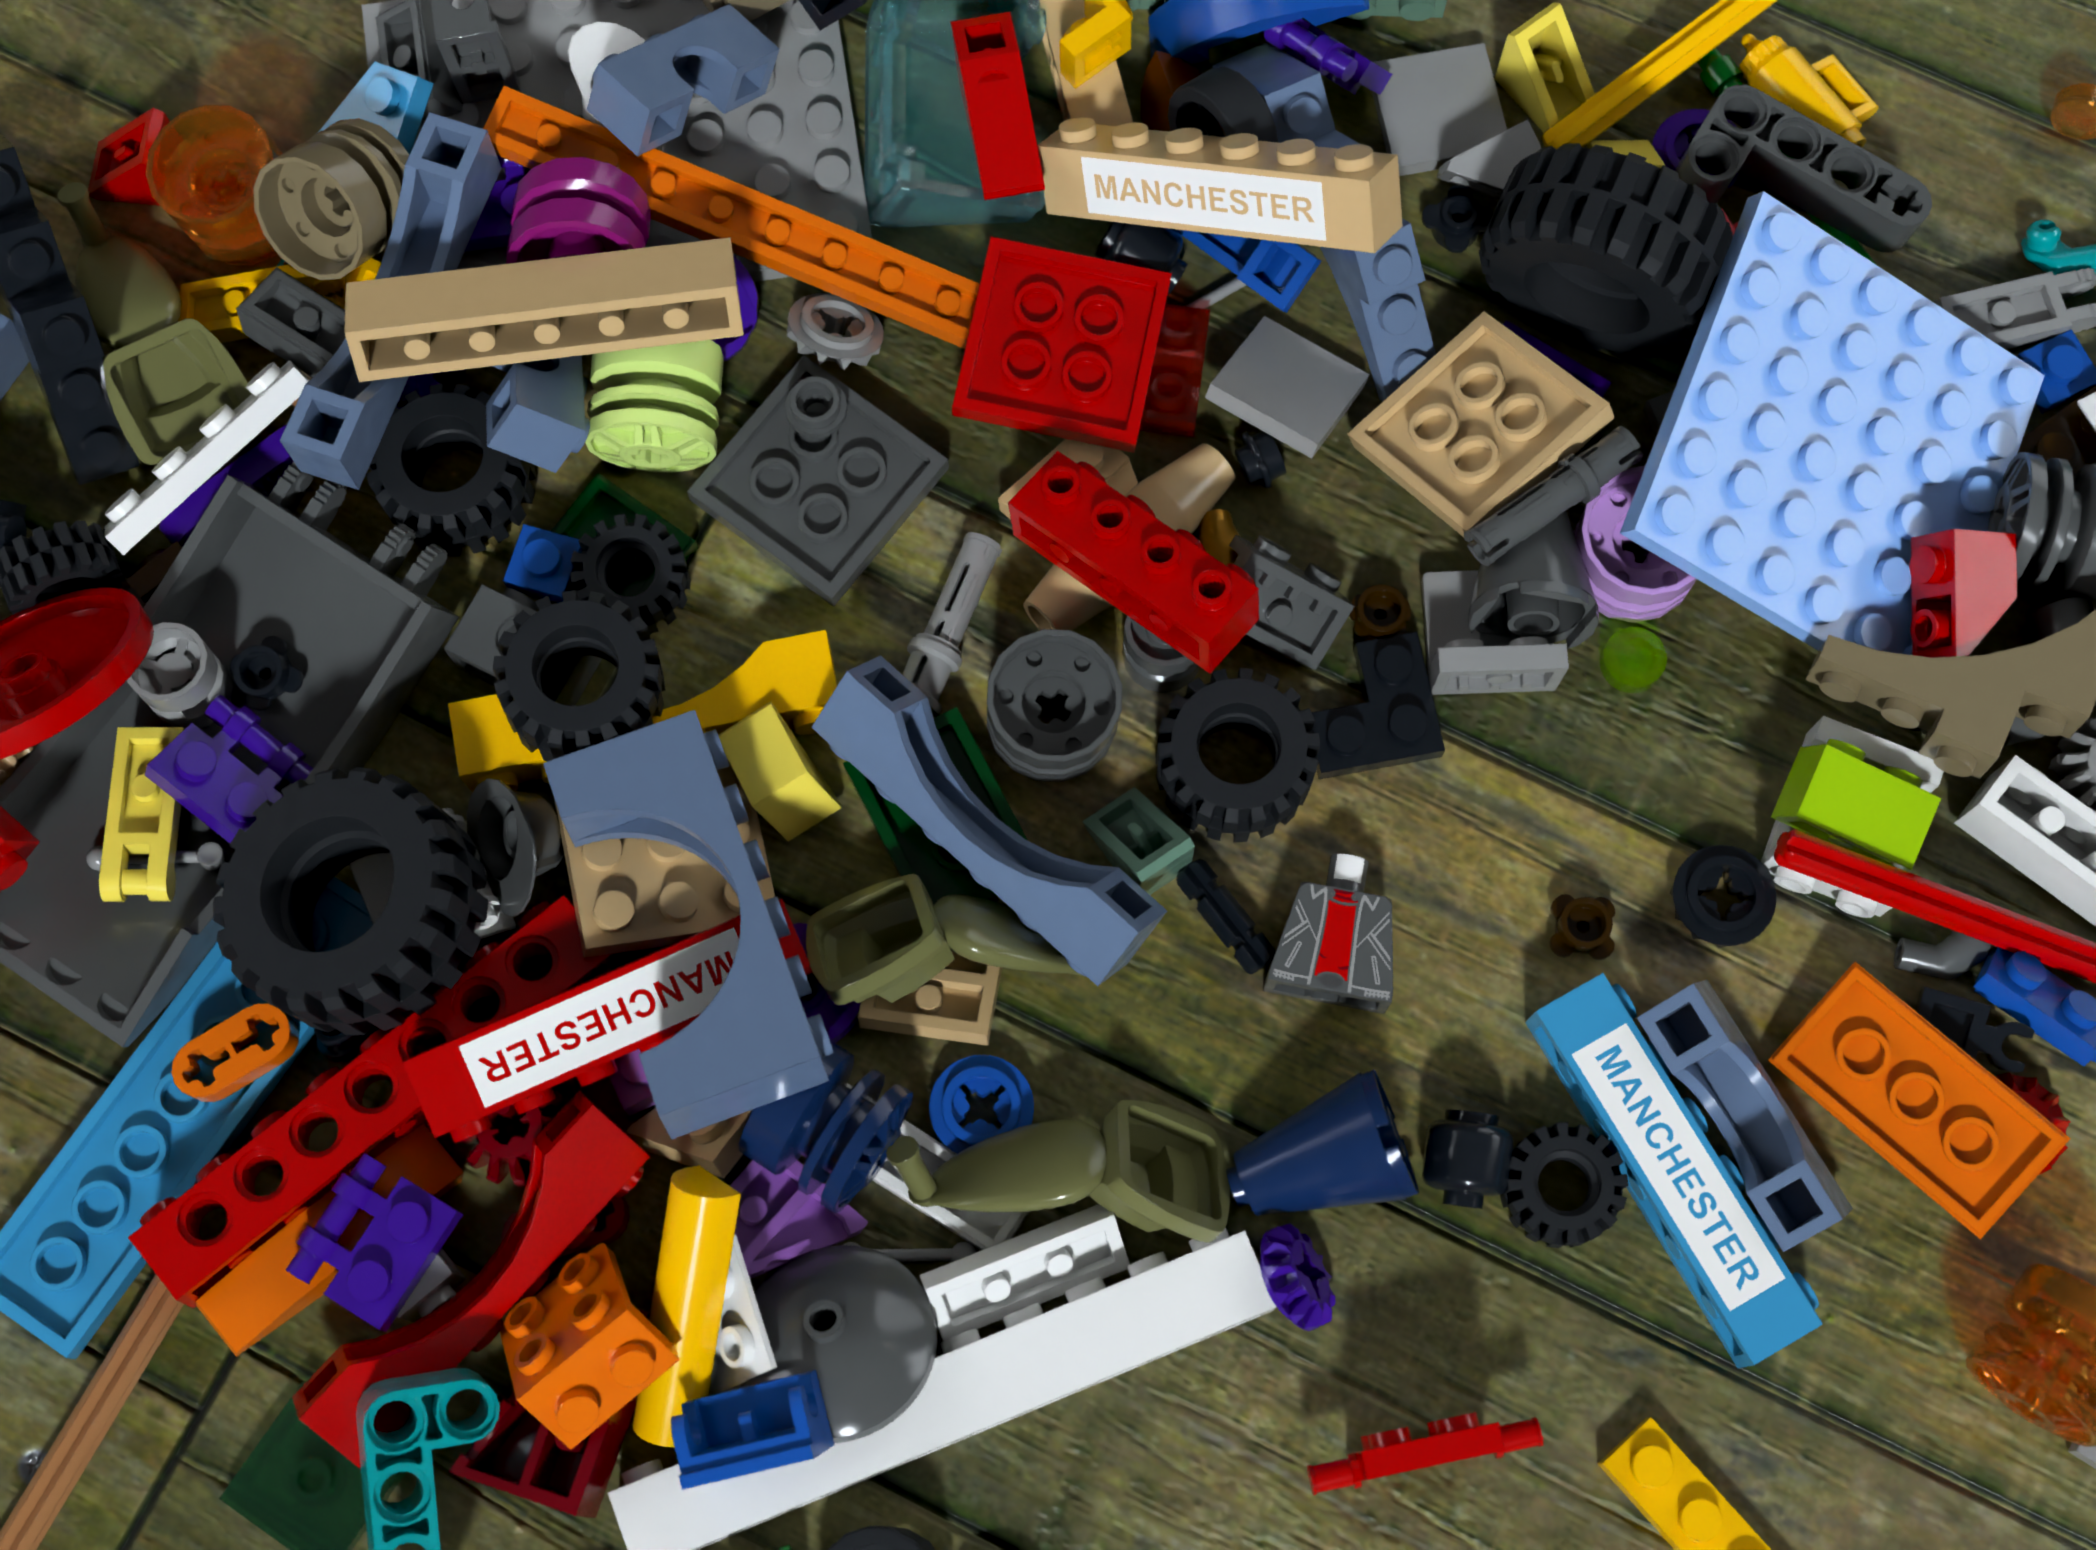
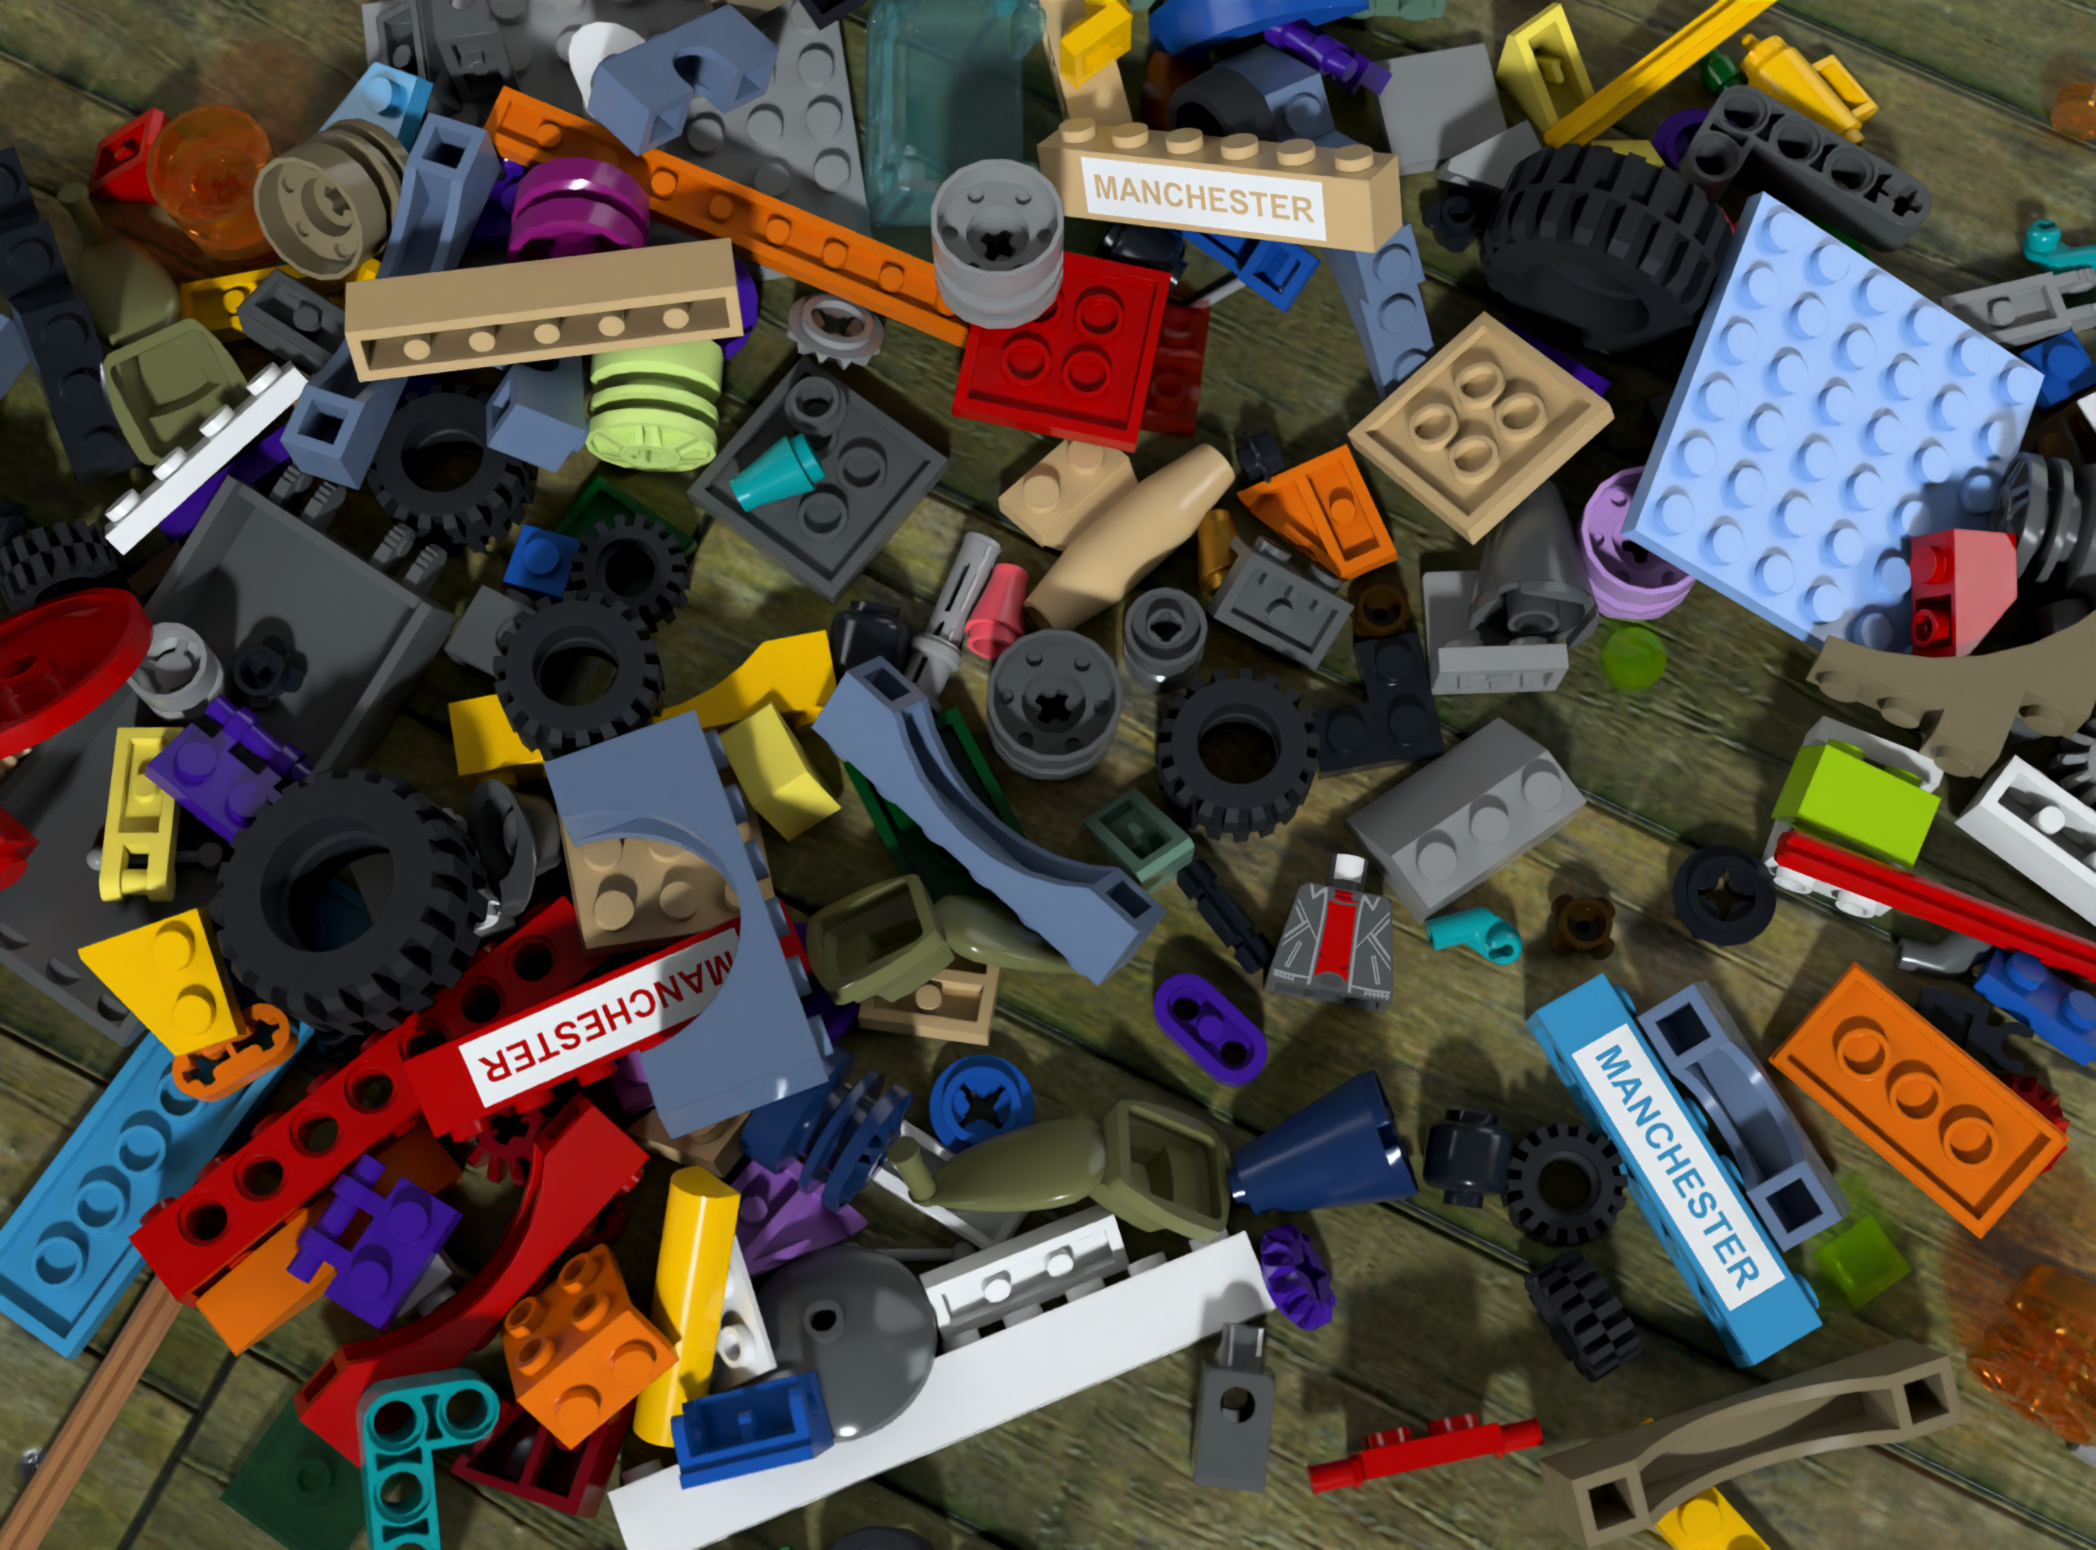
red slope [951,12,1045,200] -> none
red brick [1008,451,1259,674] -> none
light grey tile [1205,316,1370,459] -> none
dark grey pin [1464,426,1643,567] -> none
none -> yellow wing [77,907,248,1057]
none -> teal cone [729,432,827,513]
none -> black head [829,600,912,676]
none -> light grey wheel [931,159,1064,329]
none -> coral cone [964,563,1029,661]
none -> dark purple plate [1153,973,1268,1087]
none -> dark grey torso [1190,1322,1276,1493]
none -> orange wing [1237,444,1398,584]
none -> light grey slope [1344,717,1587,925]
none -> teal arm [1425,907,1522,965]
none -> black tyre [1524,1248,1642,1383]
none -> dark tan arch [1538,1338,1965,1549]
none -> clear neon green plate [1810,1214,1912,1310]

